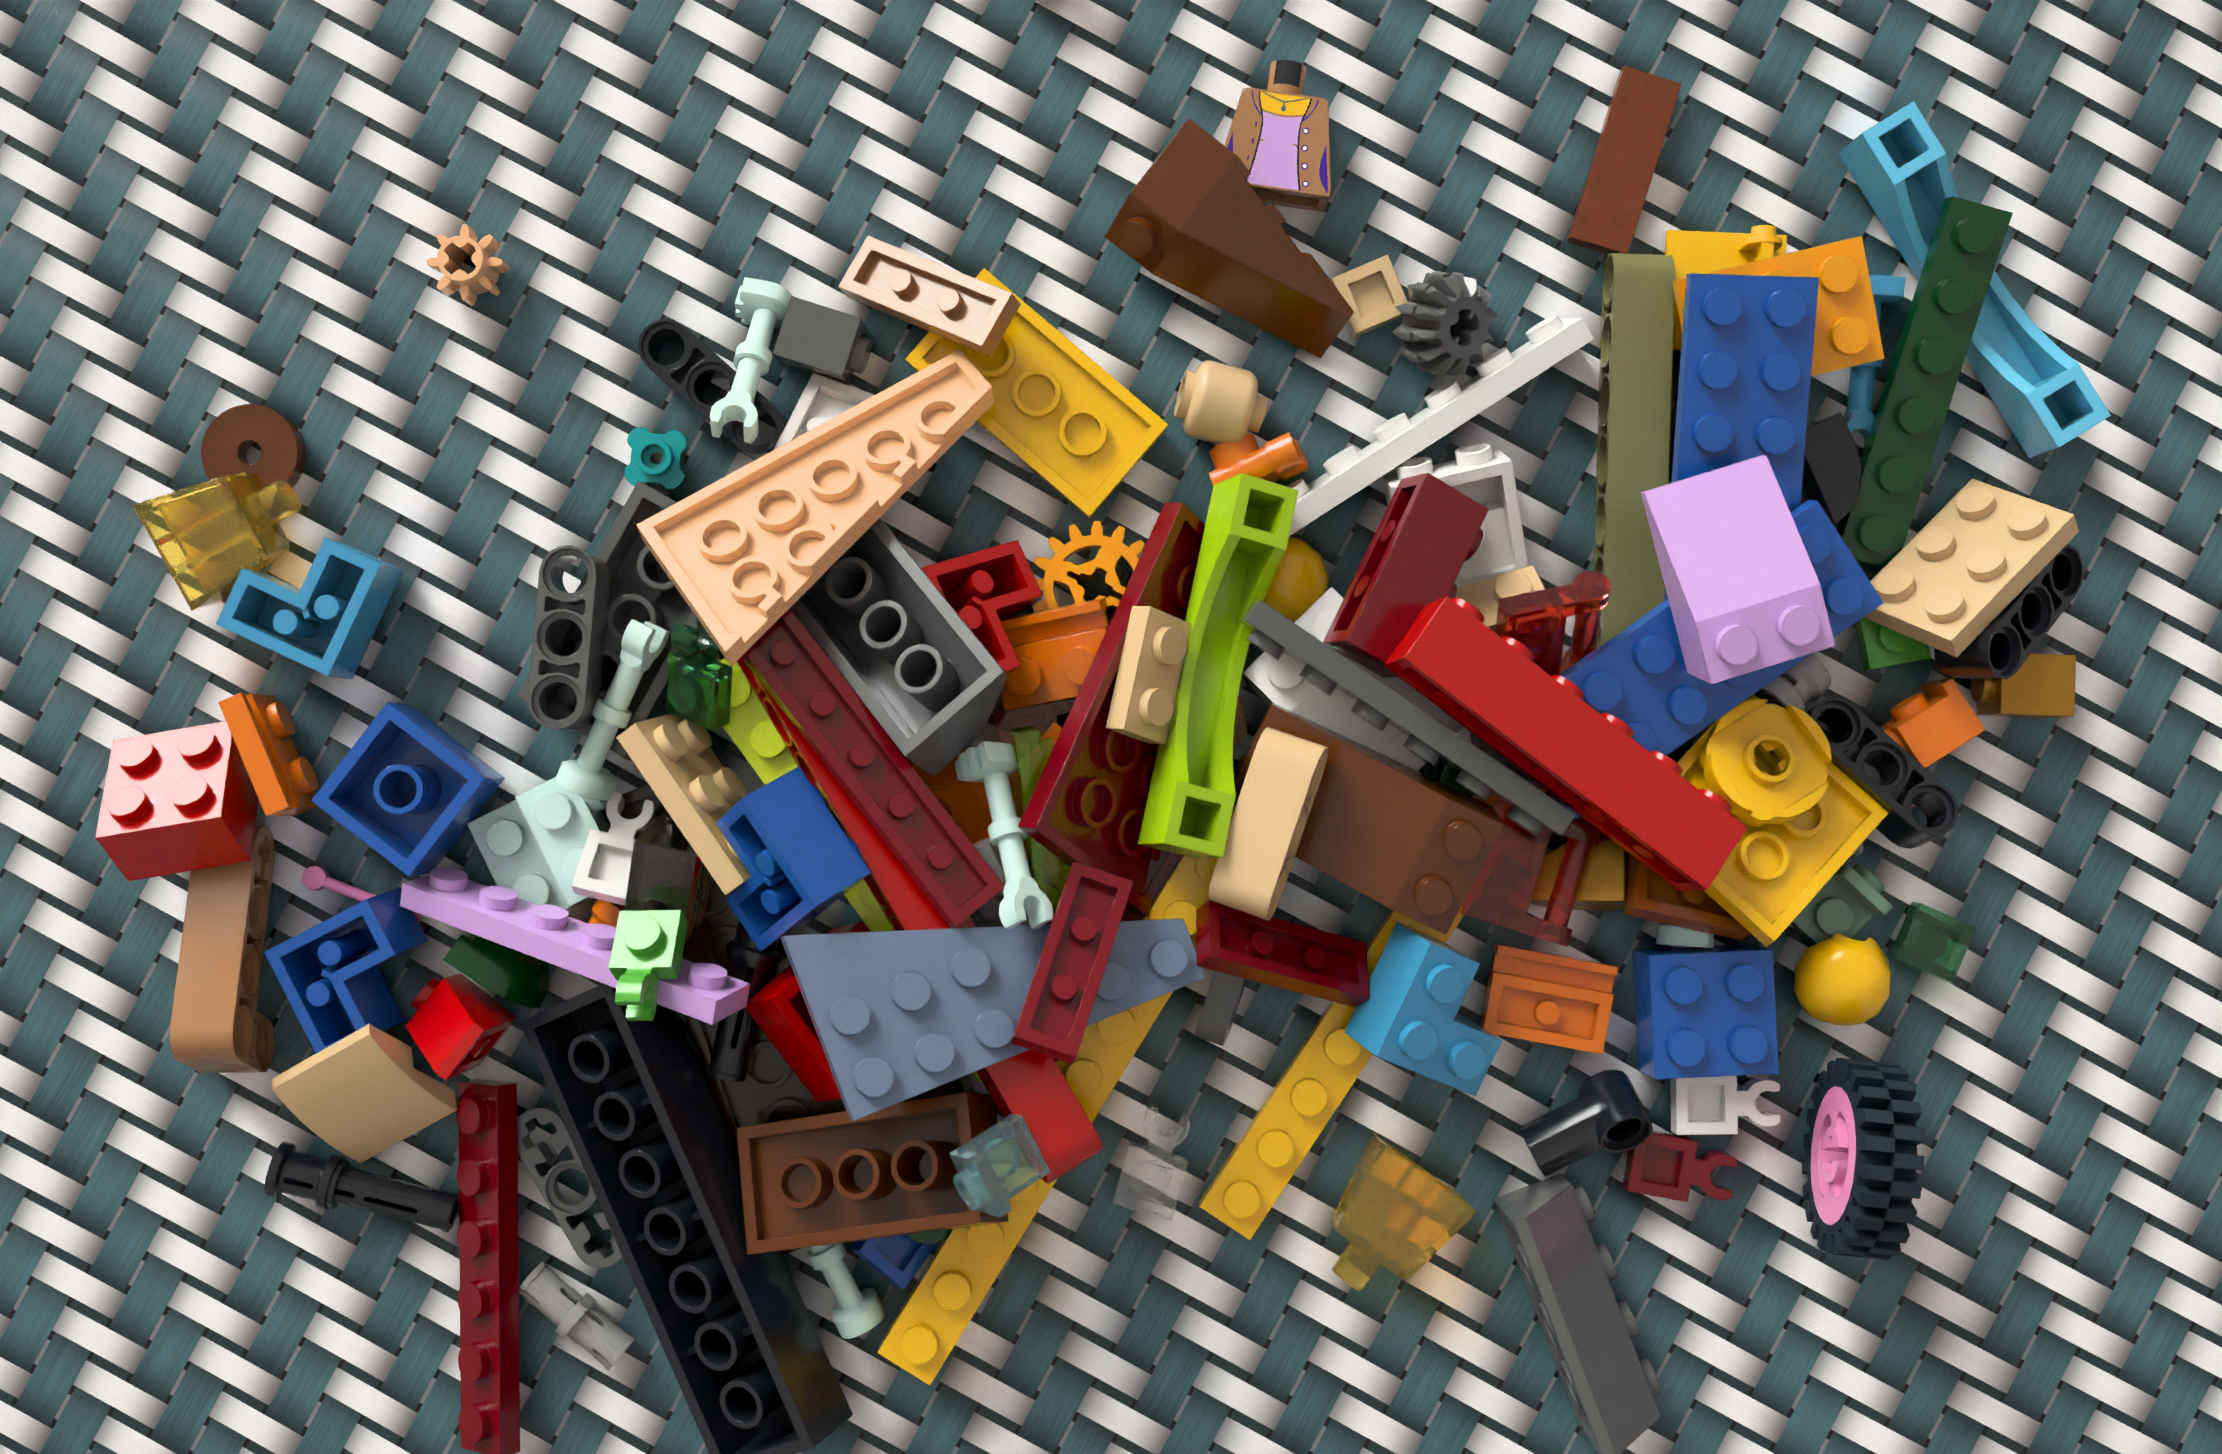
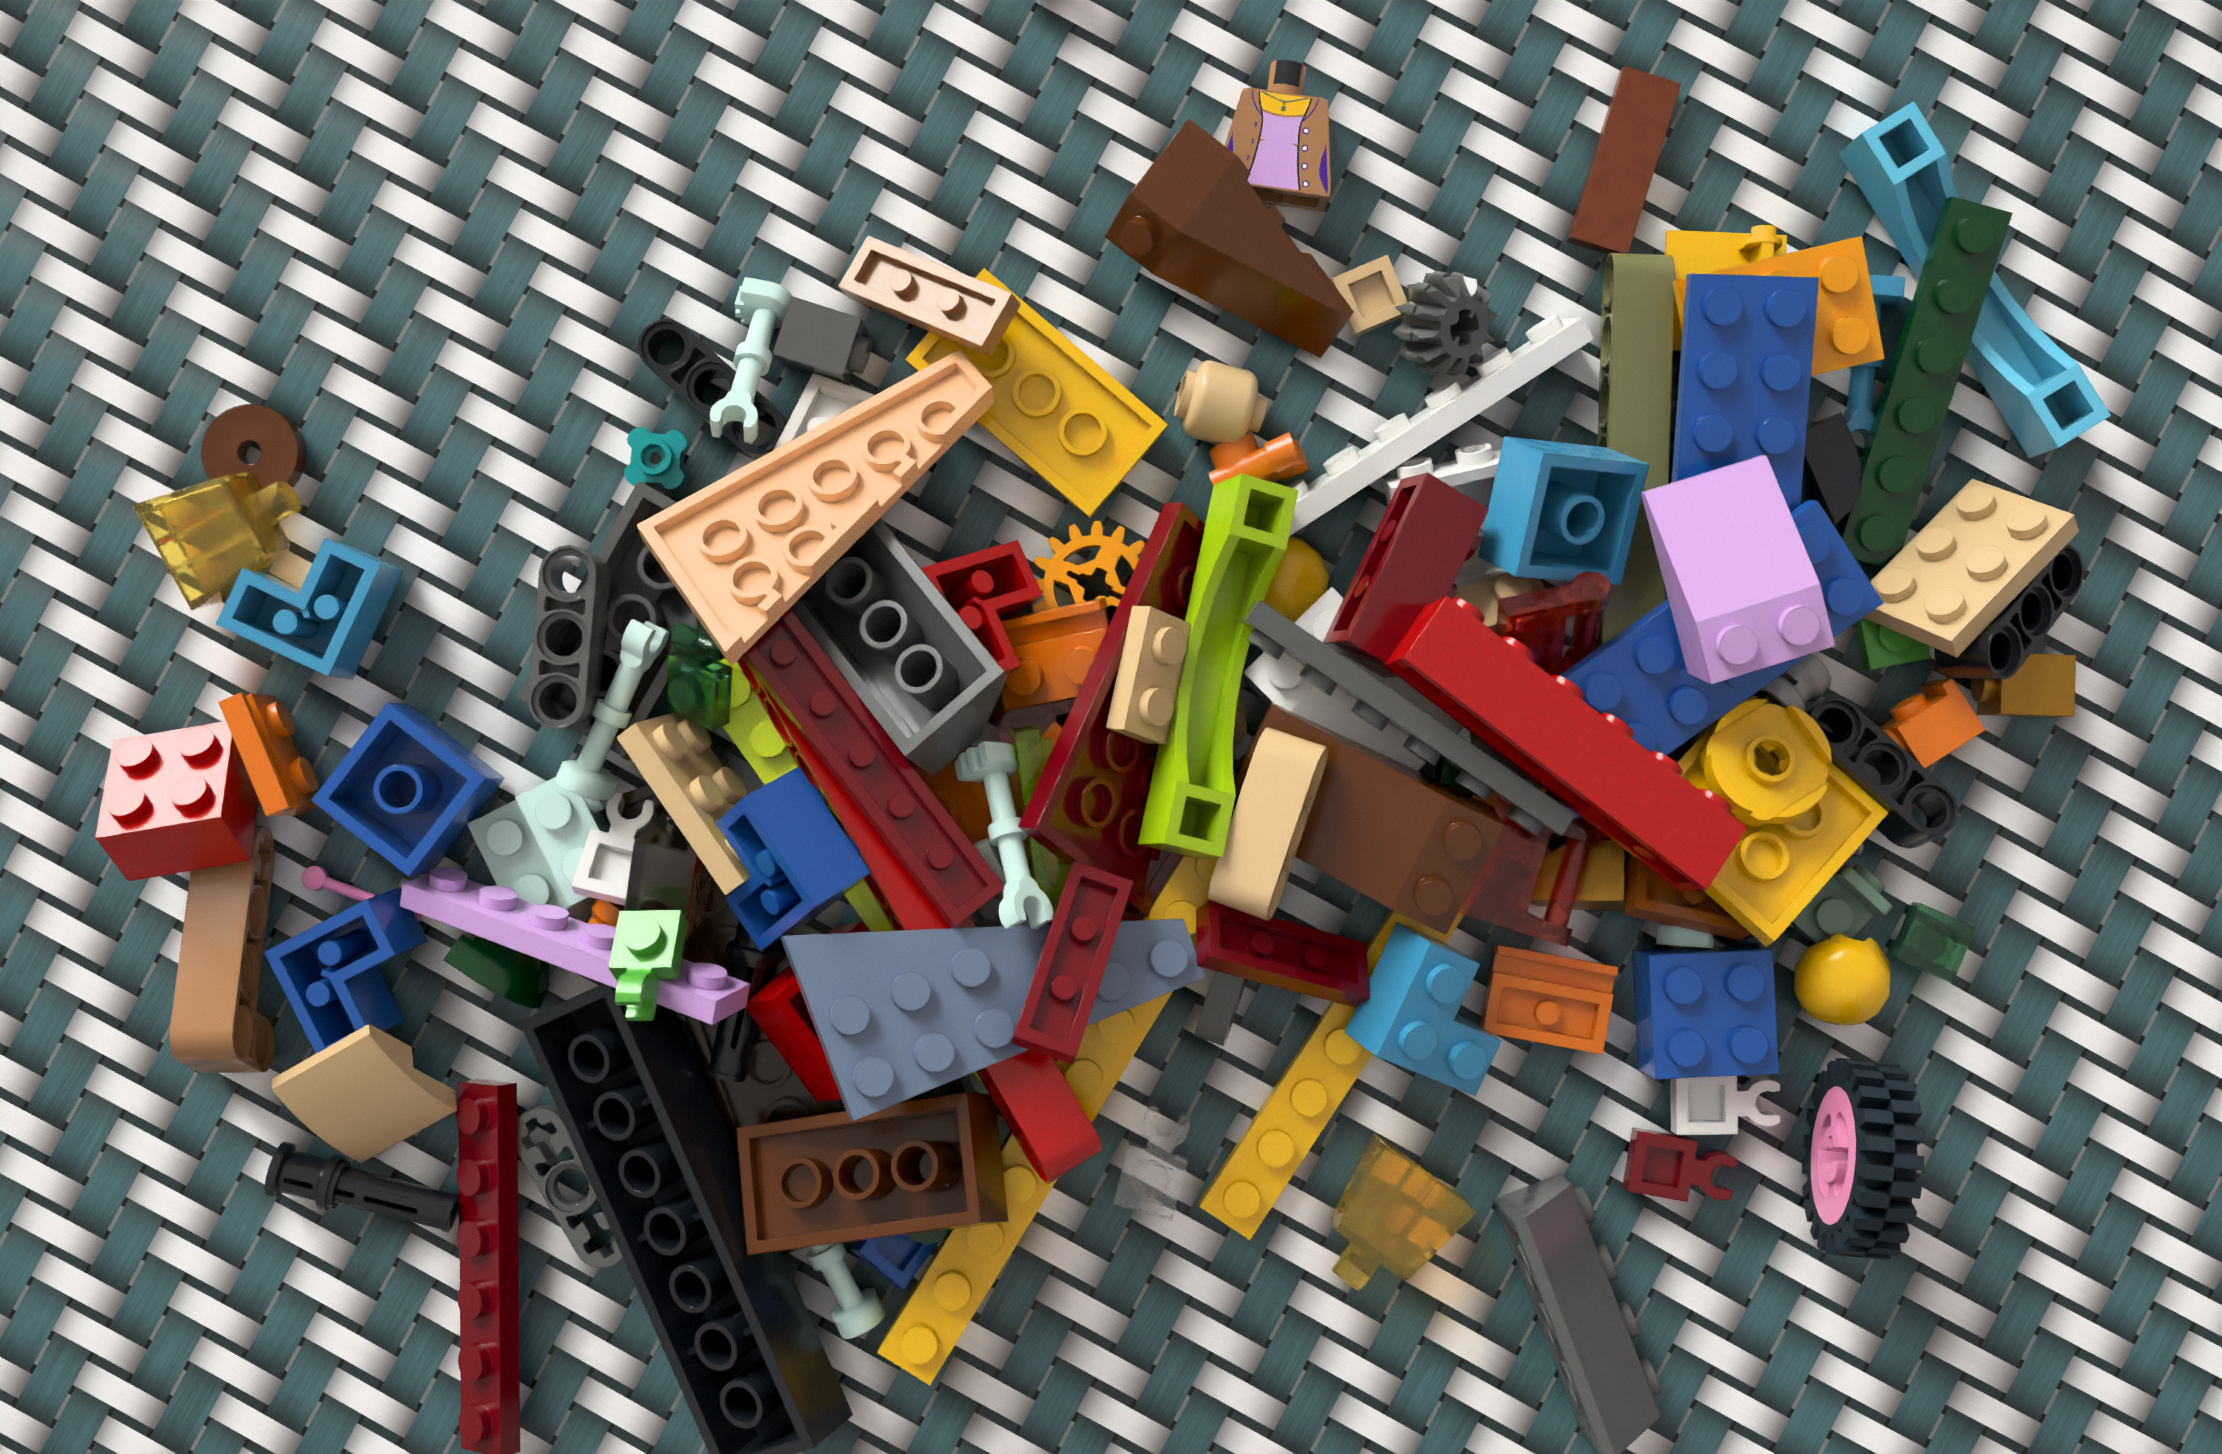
red slope [405,973,517,1080] -> none
light nougat gear [427,224,510,306] -> none
light grey pin [519,1261,635,1371] -> none
clear light blue bracket [949,1113,1050,1218] -> none
black piece [1520,1070,1653,1177] -> none
none -> dark azure brick [1478,436,1650,585]

